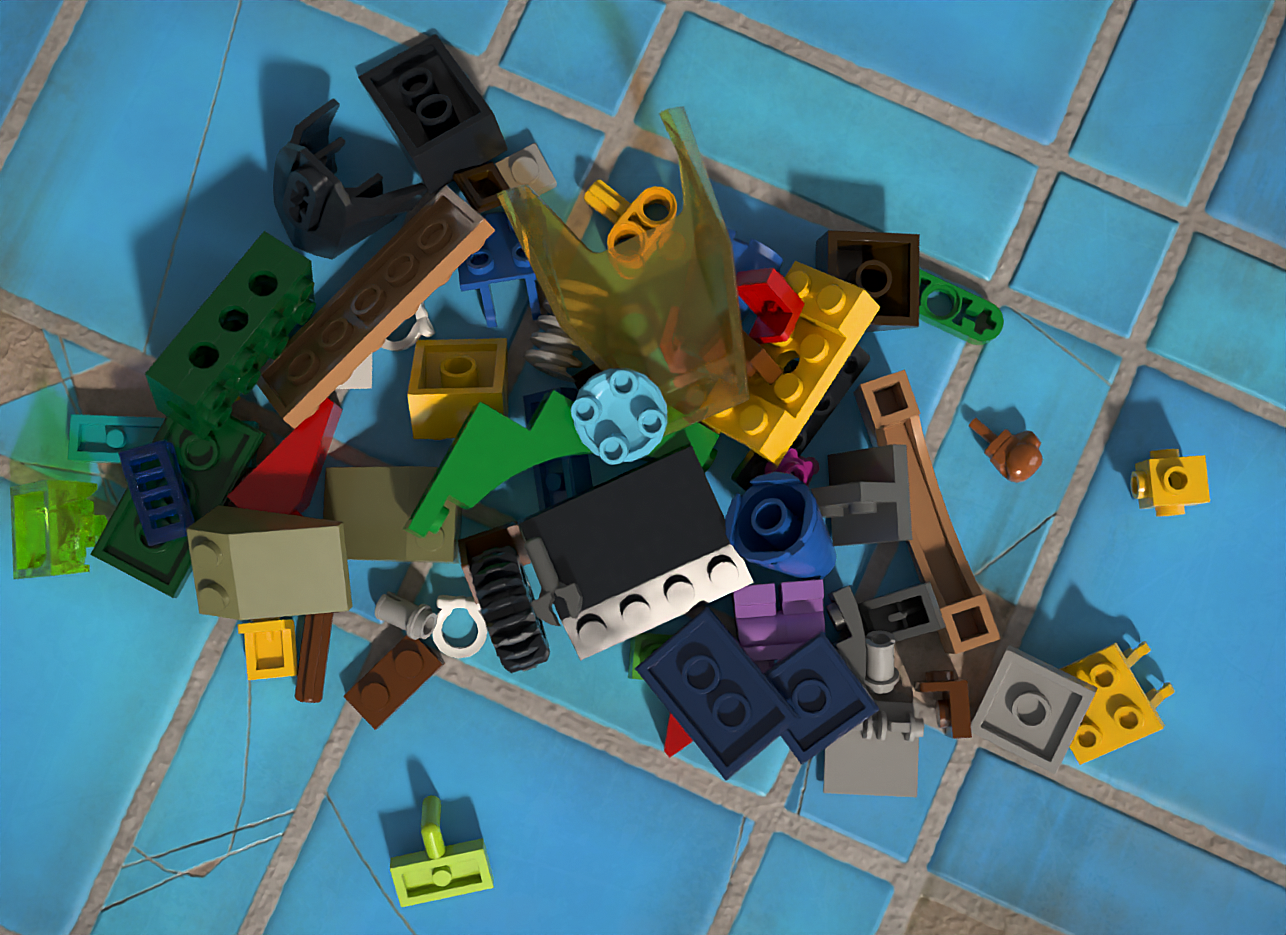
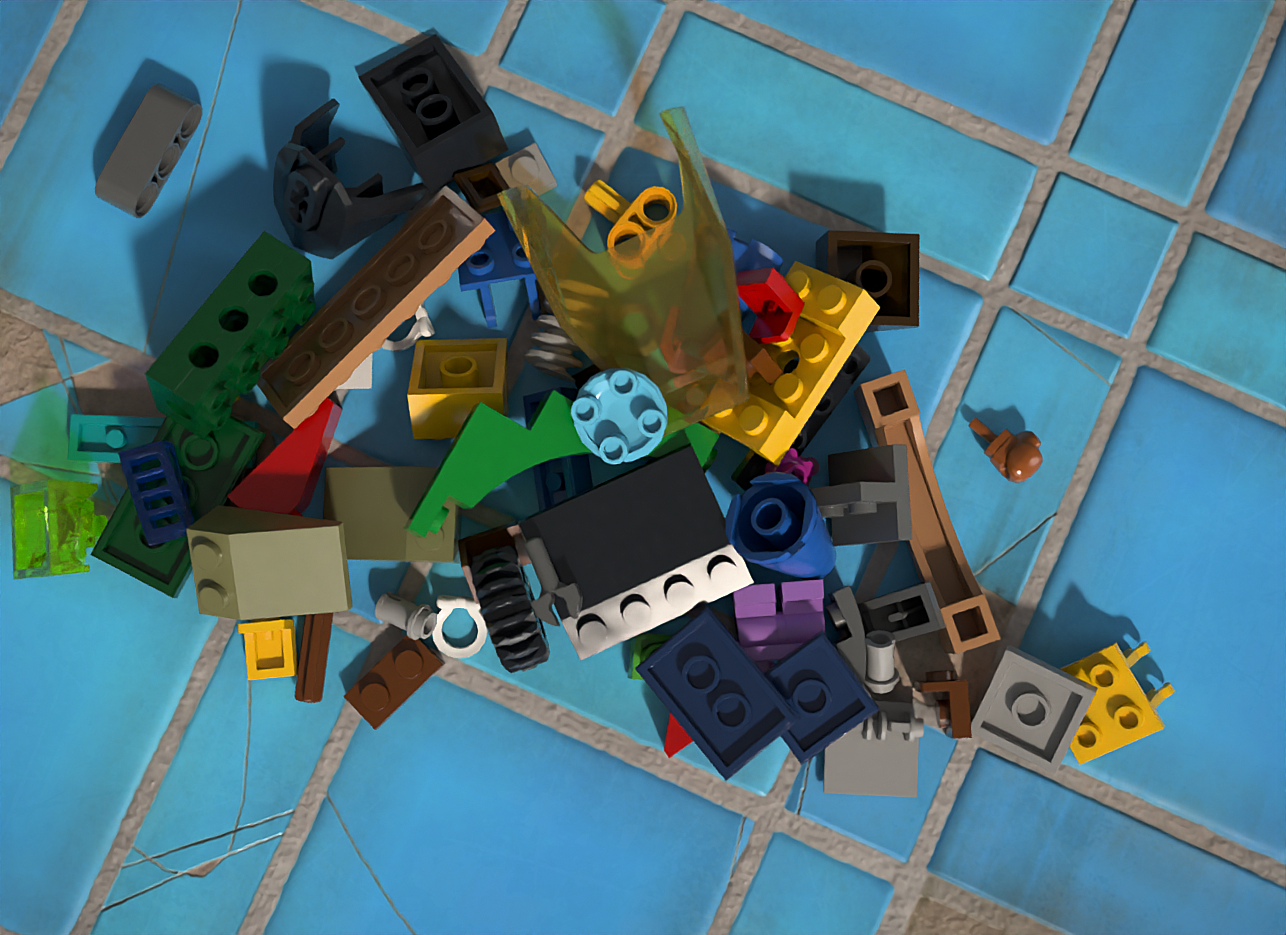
lime plate [390,795,494,907] -> none
green beam [919,269,1004,345] -> none
yellow brick [1131,449,1210,517] -> none
none -> dark grey beam [95,83,202,219]

